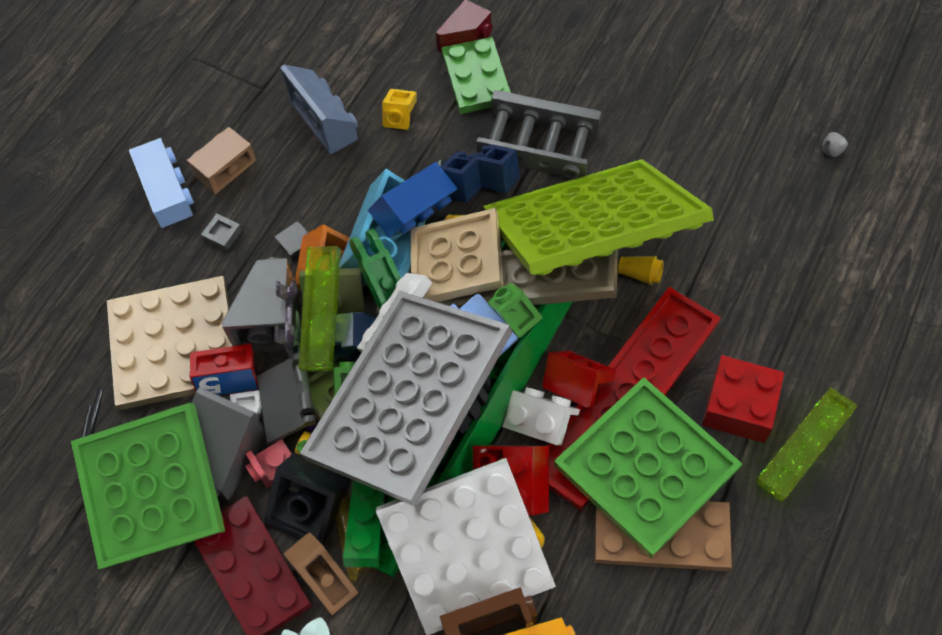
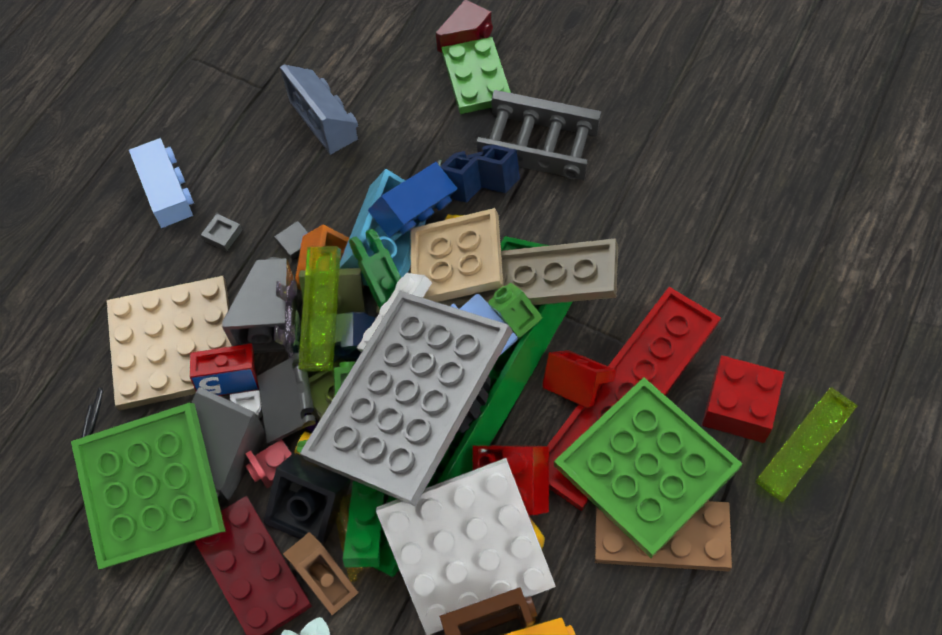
brick [187,127,256,194] -> none
yellow bracket [382,89,417,130] -> none
lime plate [483,159,714,275] -> none
white bracket [503,387,580,446] -> none
yellow cone [618,256,664,285] -> none
light grey hinge [822,132,848,157] -> none

